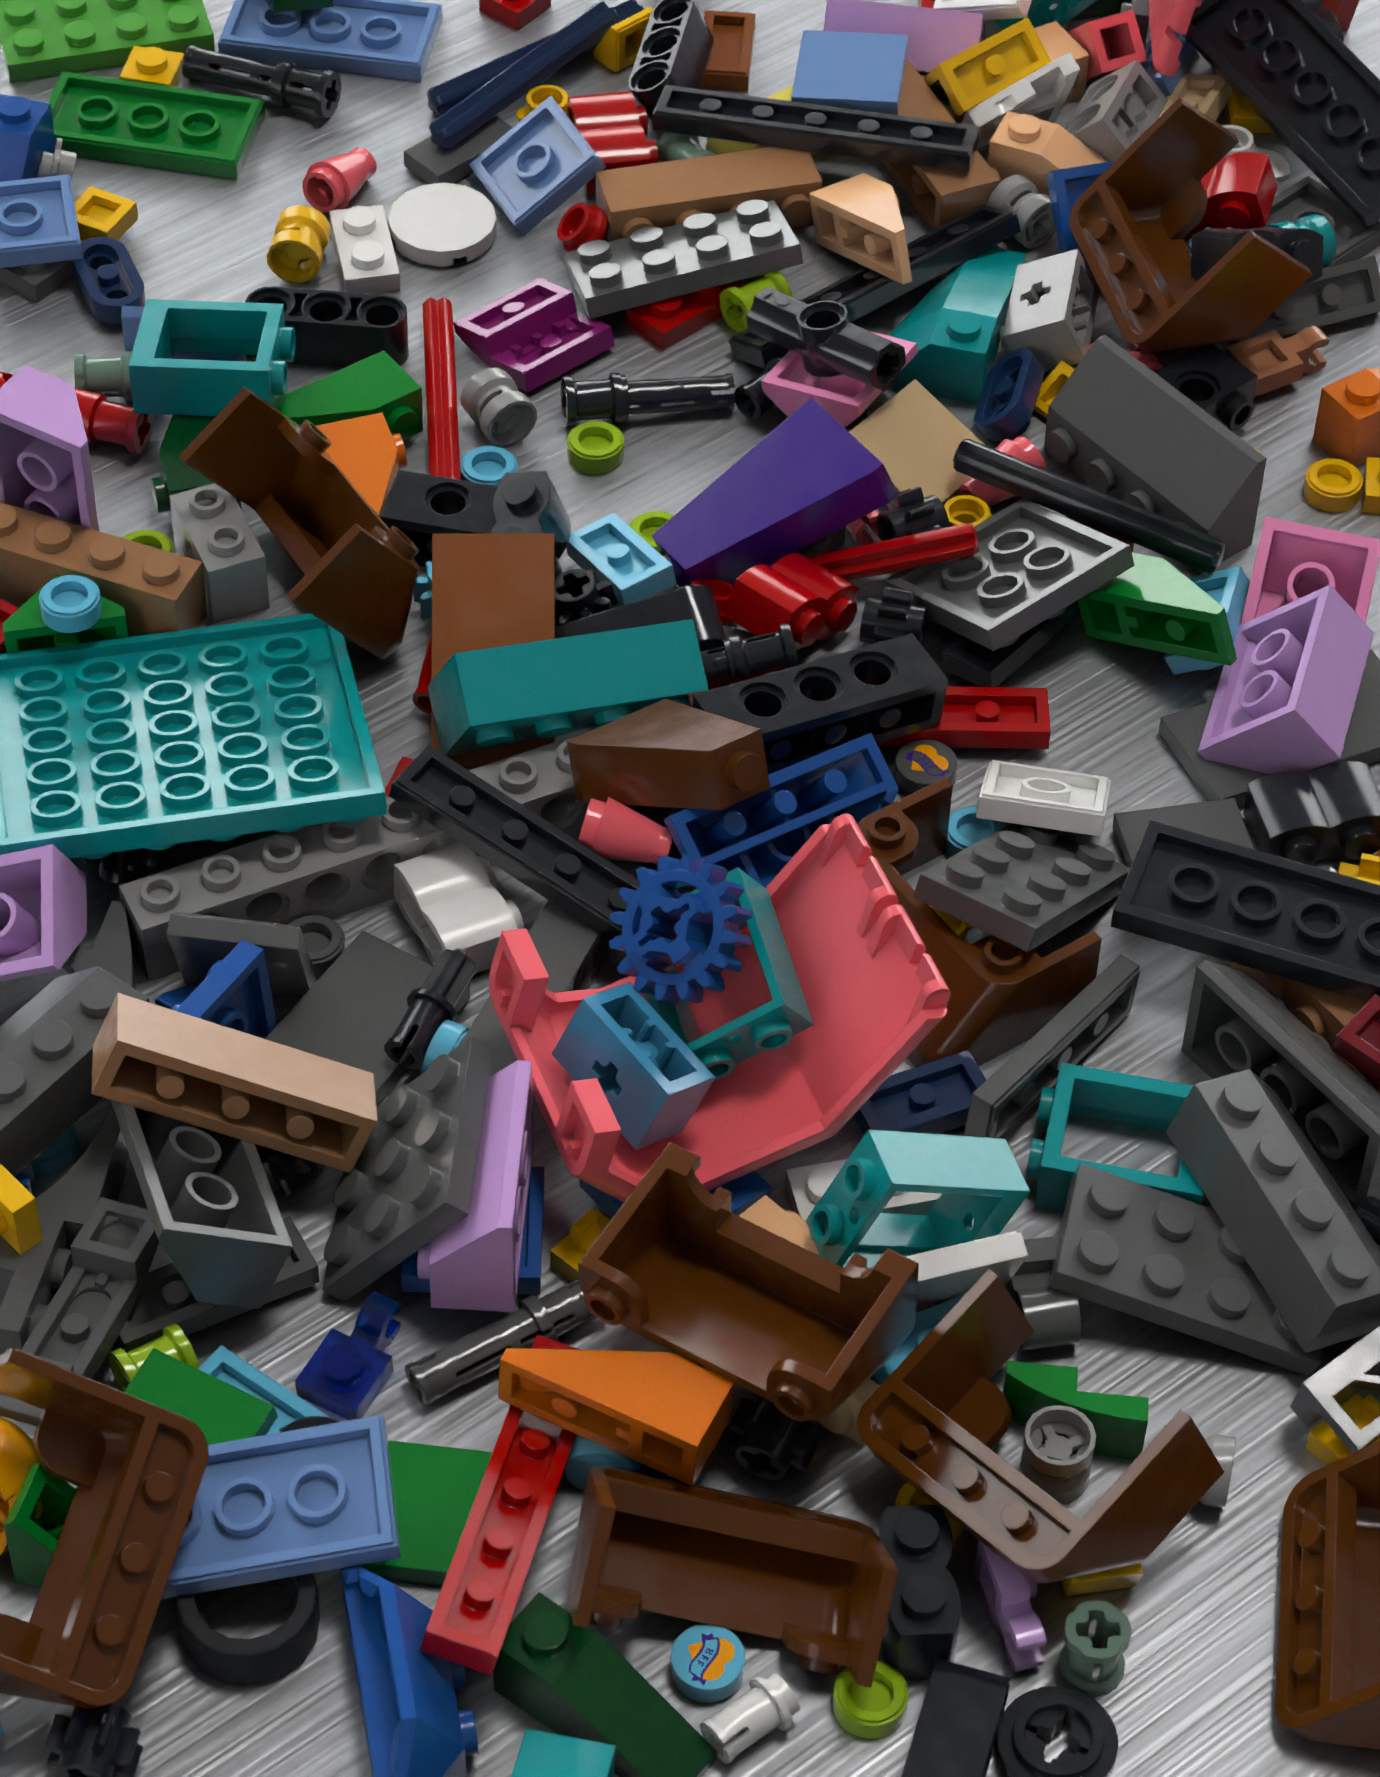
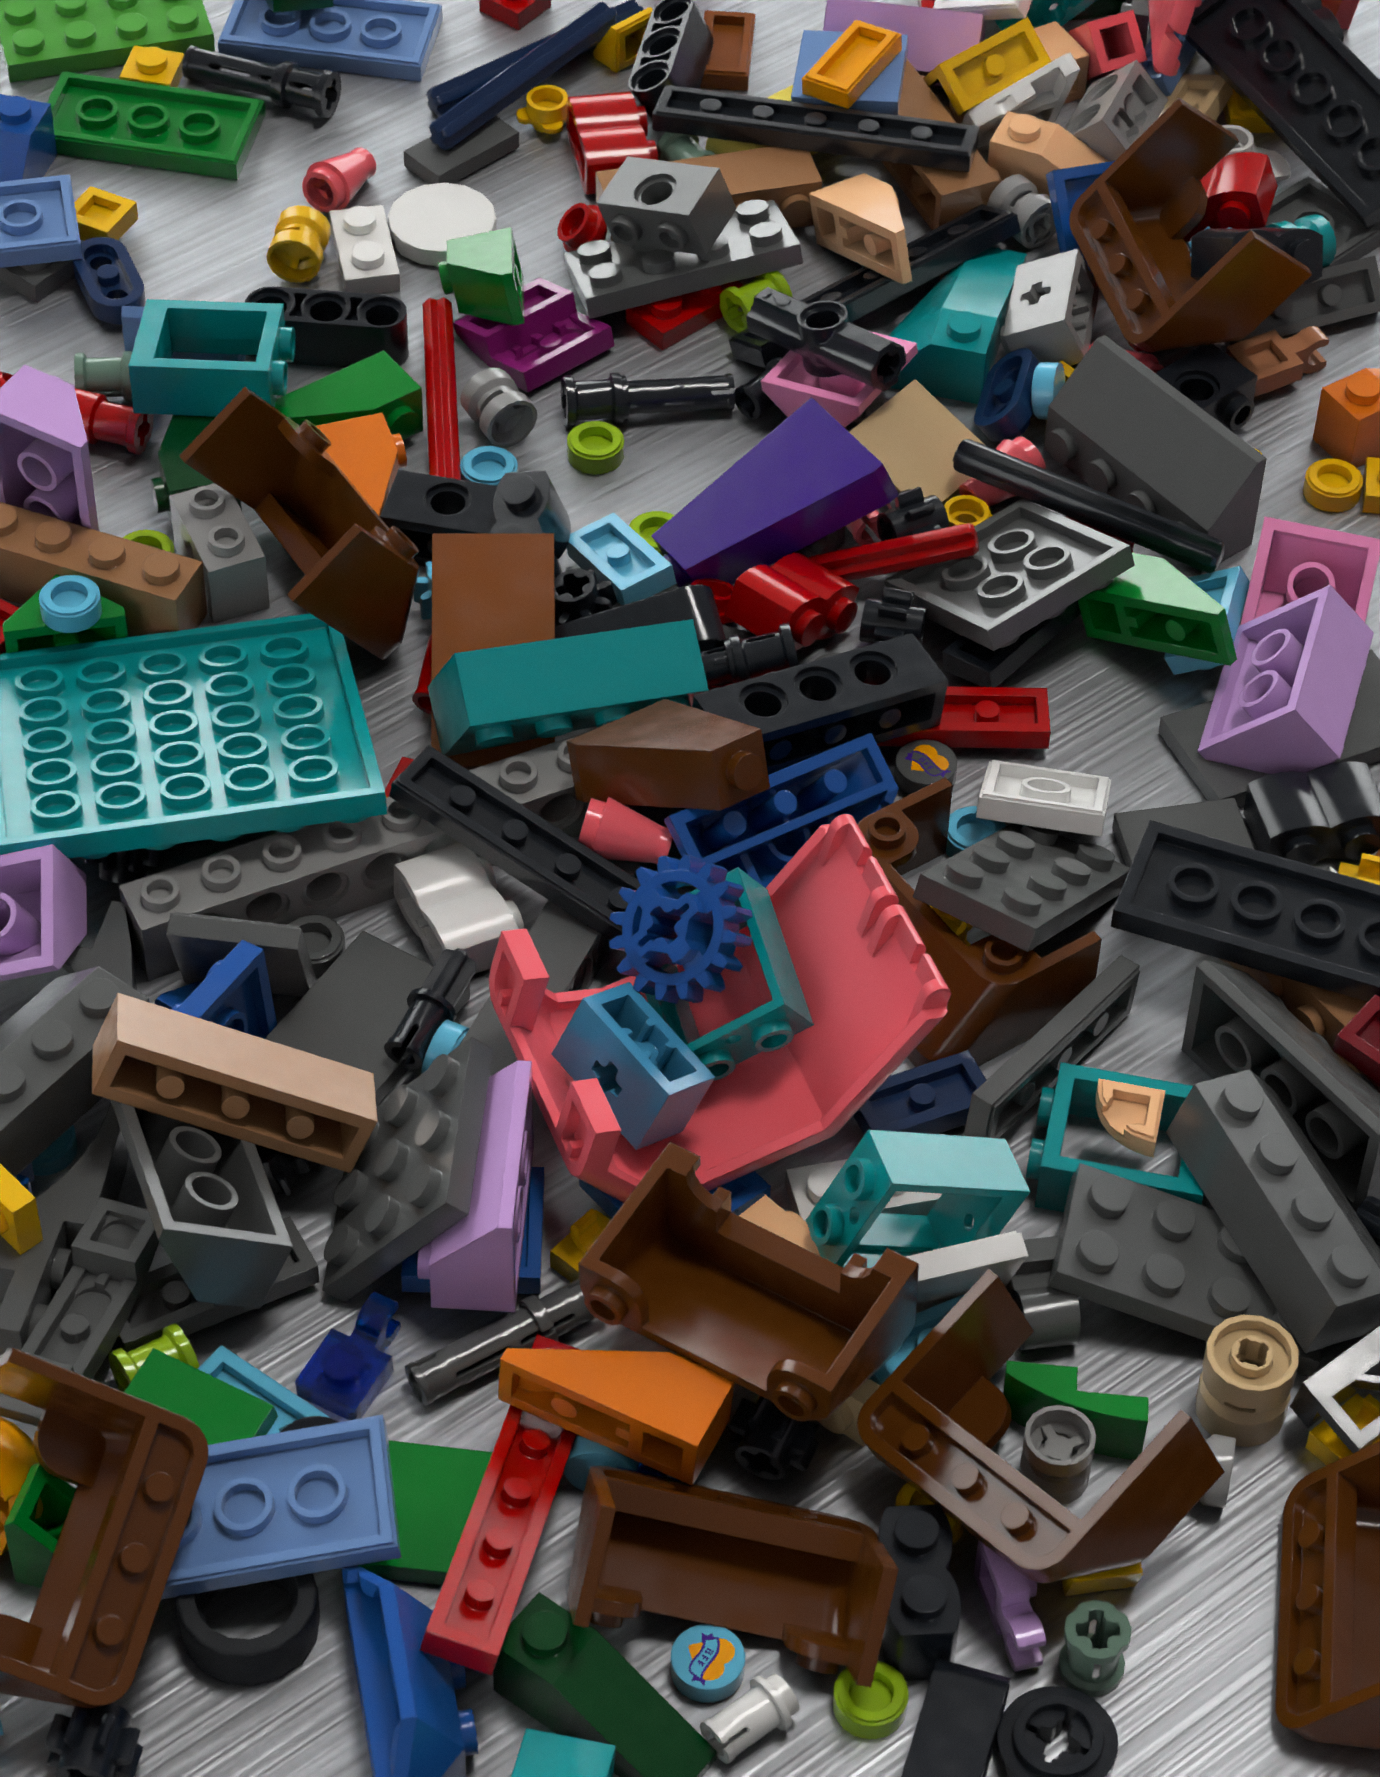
light grey plate [37,138,77,181] -> none
medium blue tile [469,96,607,236] -> none
none -> green slope [438,227,525,326]
none -> dark grey brick [596,156,737,256]
none -> light orange tile [802,20,902,109]
none -> medium azure tile [1031,362,1065,420]
none -> light nougat tile [1095,1078,1165,1157]
none -> tan wheel [1195,1314,1299,1447]

